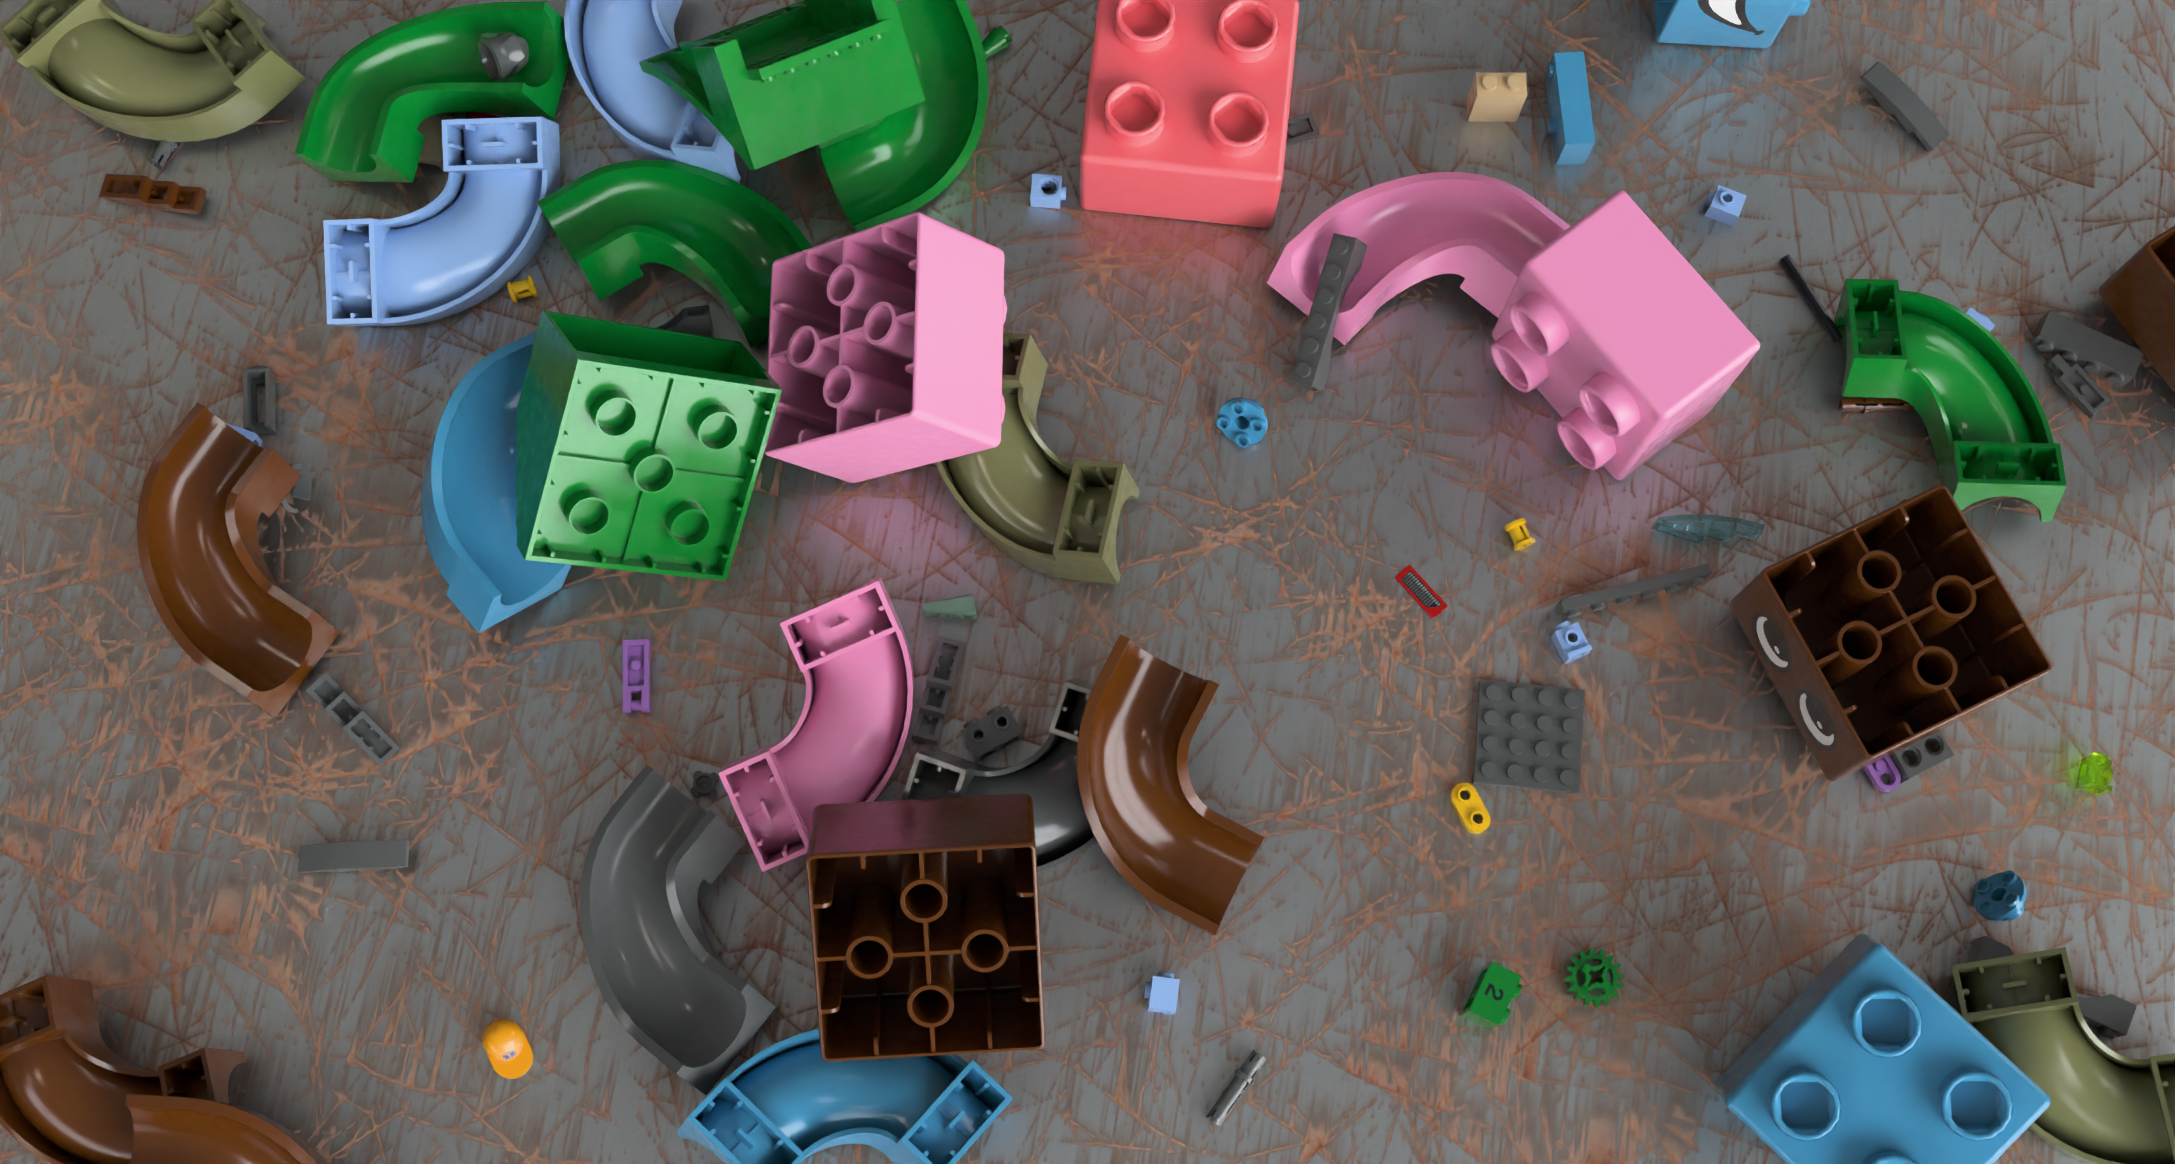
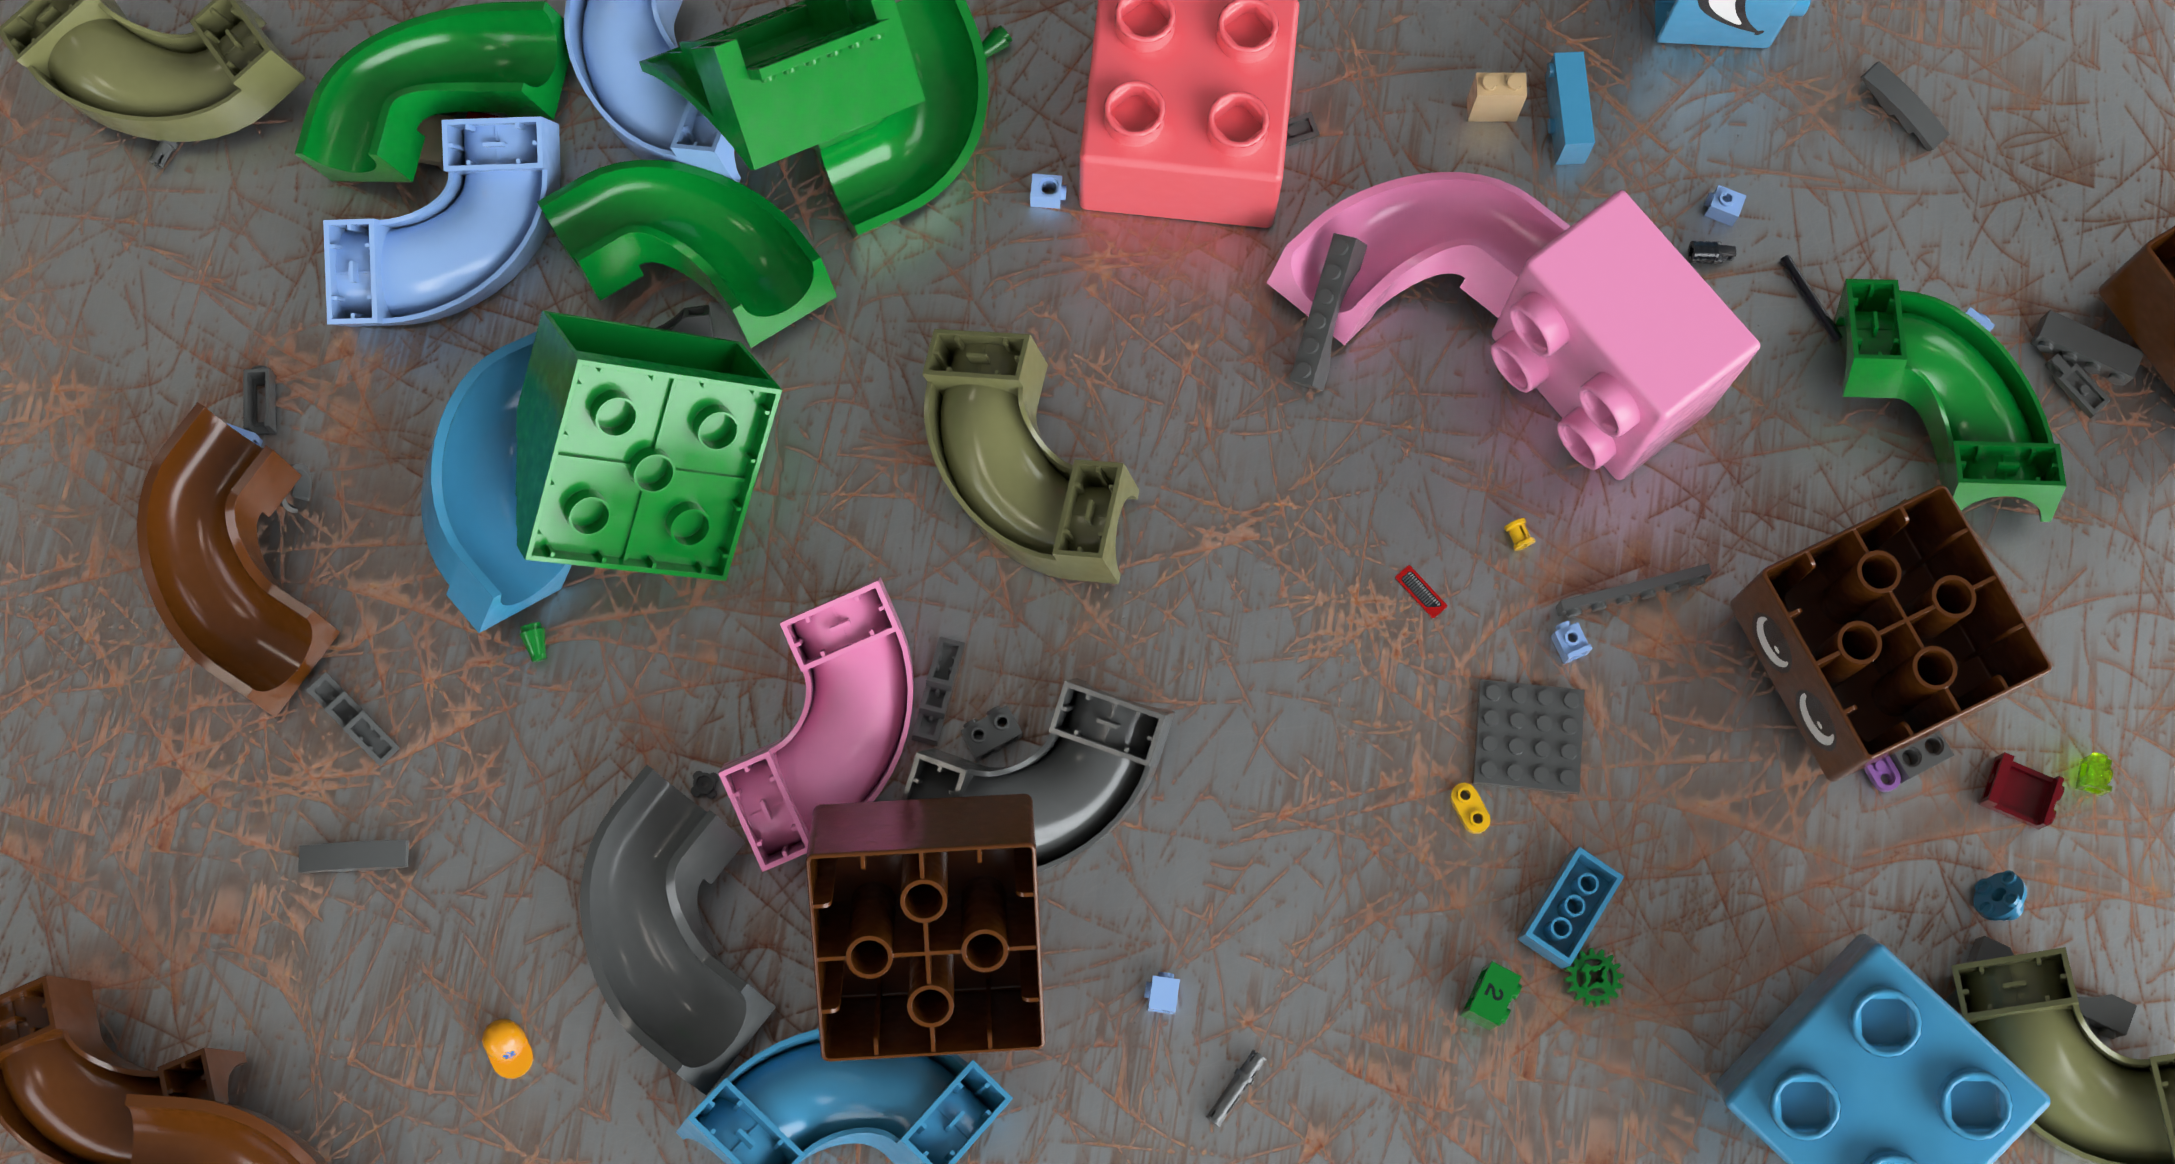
reddish brown slope [99,174,207,214] -> none
dark grey helmet [478,32,529,82] -> none
yellow bush [506,275,538,303] -> none
medium lavender plate [623,639,651,714] -> none
bright pink piece [764,212,1007,483] -> none
sand green slope [921,594,977,620] -> none
reddish brown piece [1077,634,1265,935] -> none
dark azure plate [1216,398,1268,448] -> none
clear light blue slope [1652,514,1765,544] -> none
reddish brown pin [1837,396,1916,414] -> none
none -> green cone [519,622,547,662]
none -> dark azure brick [1517,846,1624,969]
none -> black hinge [1688,241,1736,264]
none -> dark red panel [1979,752,2065,830]

